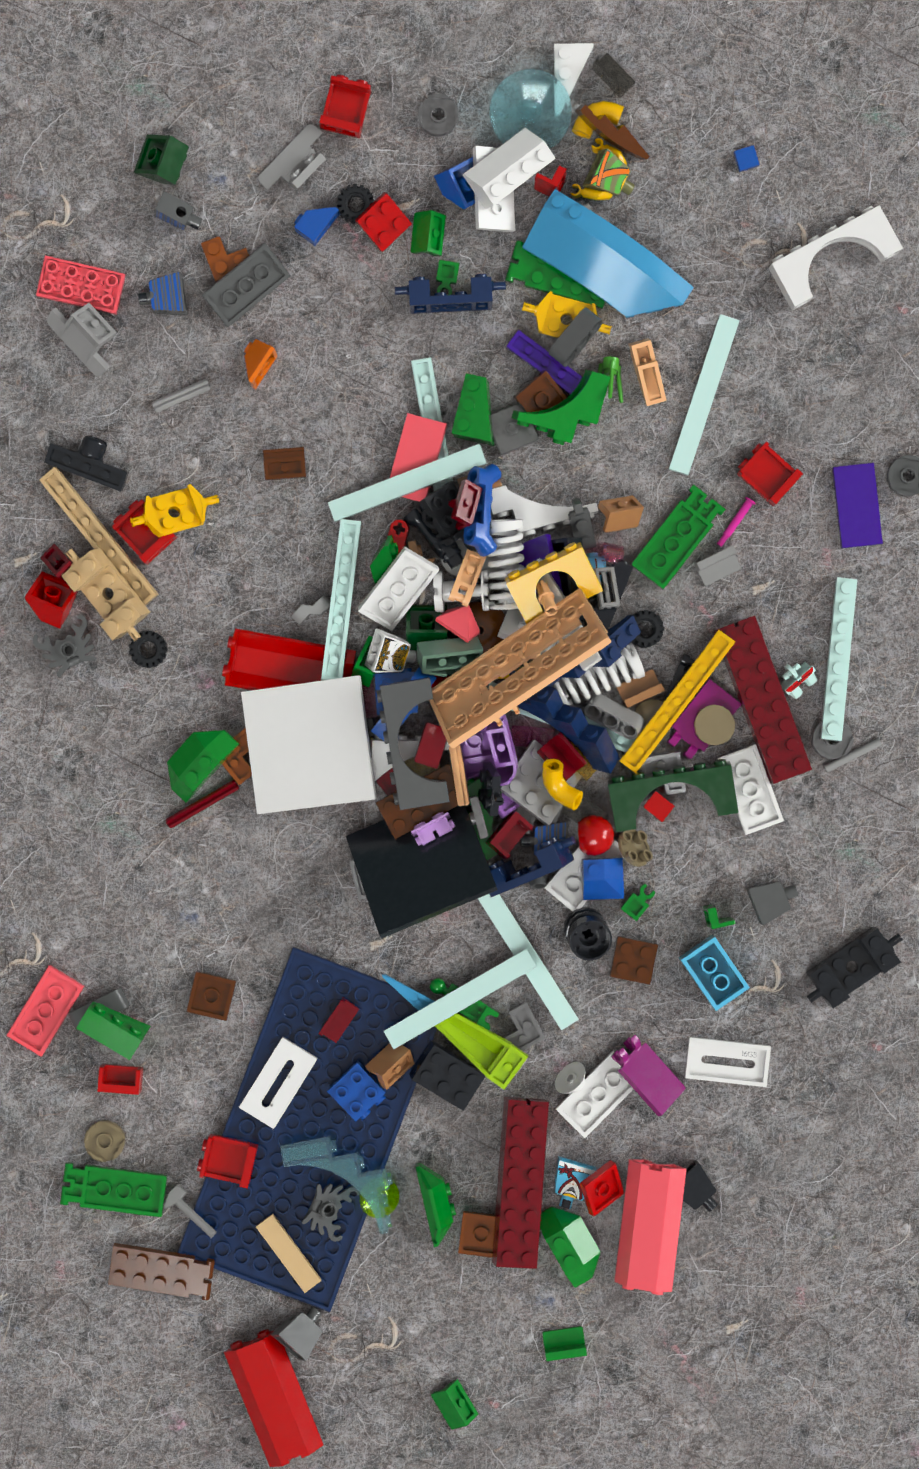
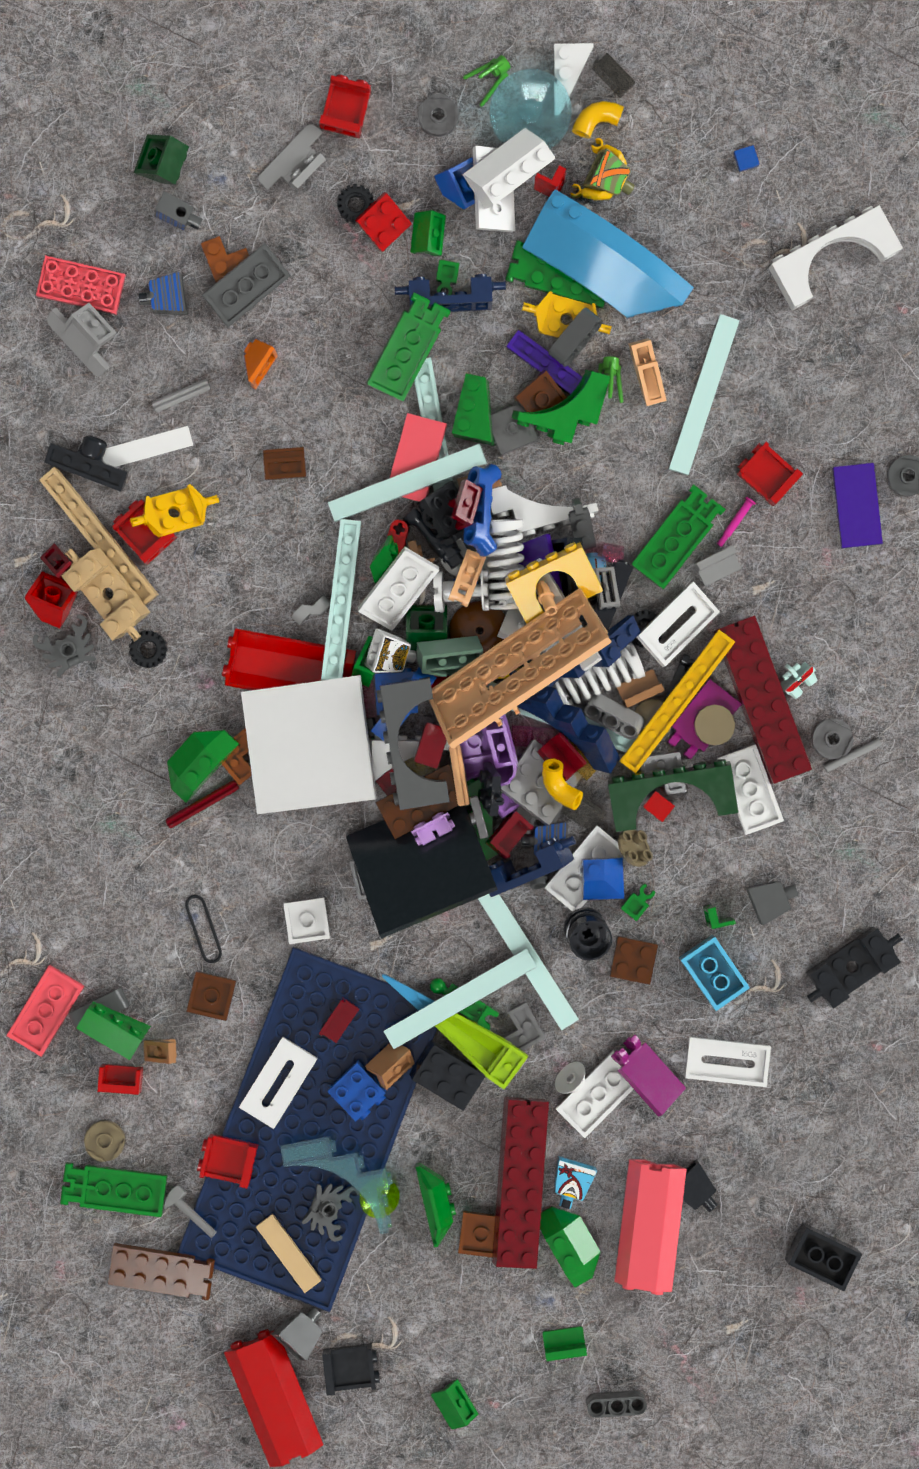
blue slope [294,207,340,246] -> none
coral slope [435,605,480,643] -> none
reddish brown slope [575,104,650,160] -> none
red helmet [578,815,614,856] -> none
red plate [580,1160,625,1217] -> none
medium nougat panel [598,496,644,532] -> none
light aqua plate [820,577,857,742] -> none
none -> white sticker [79,426,193,477]
none -> medium nougat slope [144,1039,176,1064]
none -> black piece [185,895,222,963]
none -> white plate [284,897,330,944]
none -> black panel [322,1343,380,1396]
none -> green hinge [366,292,451,401]
none -> bright green plant [463,55,511,107]
none -> dark grey beam [586,1390,647,1418]
none -> white piece [636,582,720,667]
none -> black brick [785,1222,862,1291]

